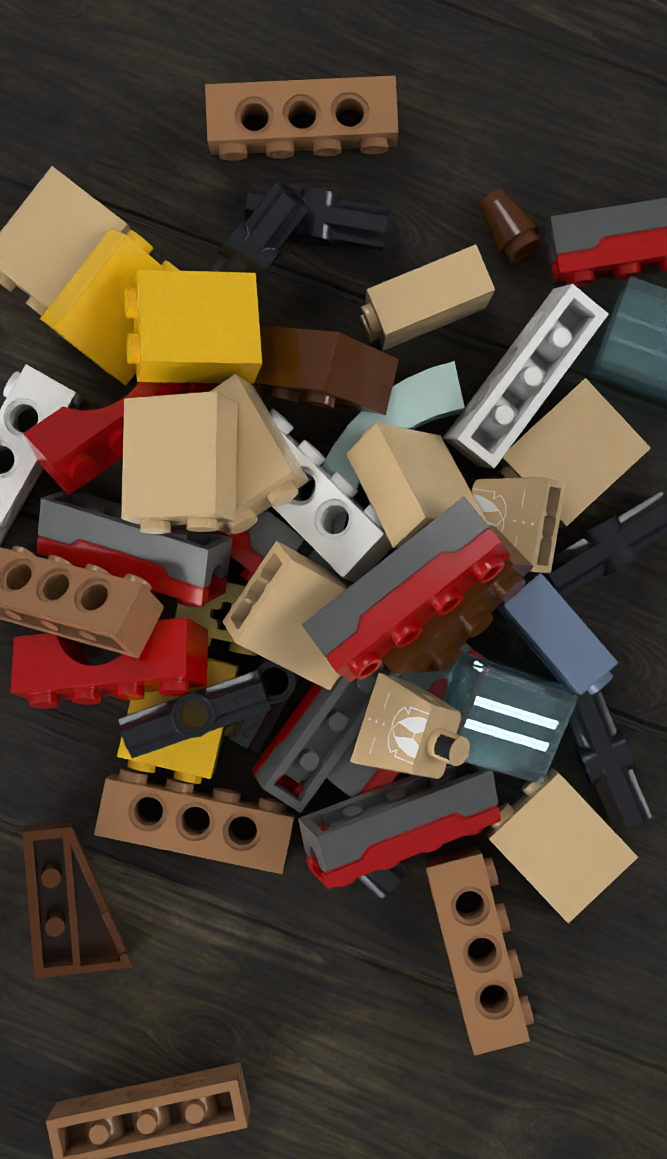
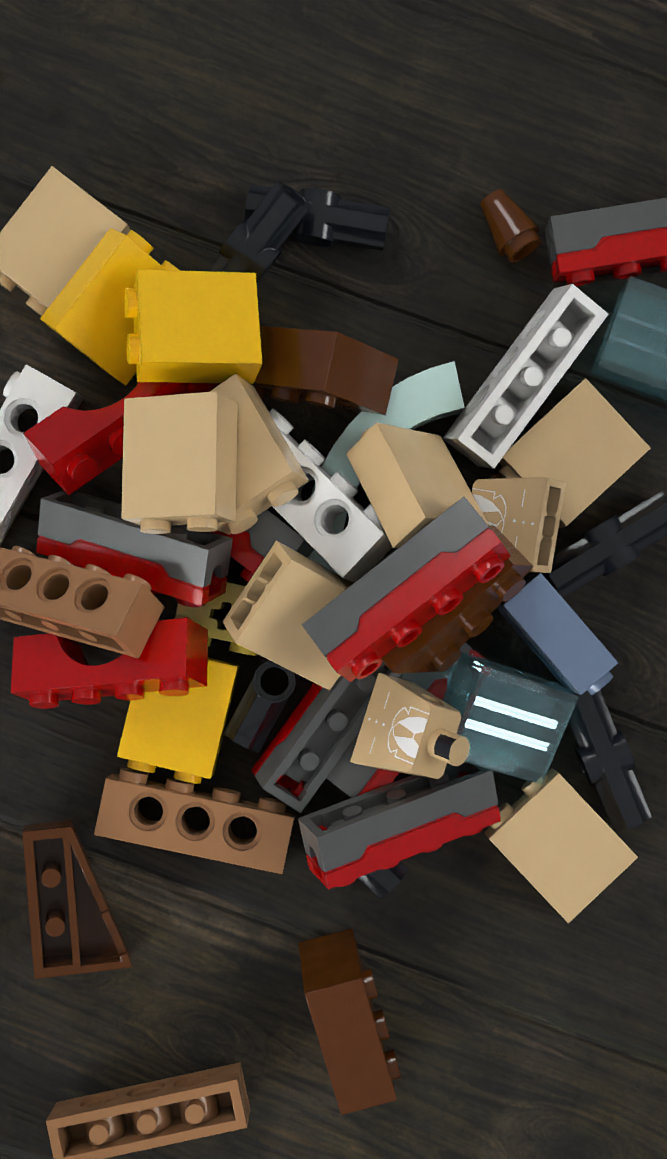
black piece [118,669,272,759] -> none
medium nougat brick [205,76,398,161] -> none
tan brick [360,244,495,351] -> none
medium nougat brick [423,846,534,1056] -> none
none -> reddish brown wedge [298,928,401,1115]

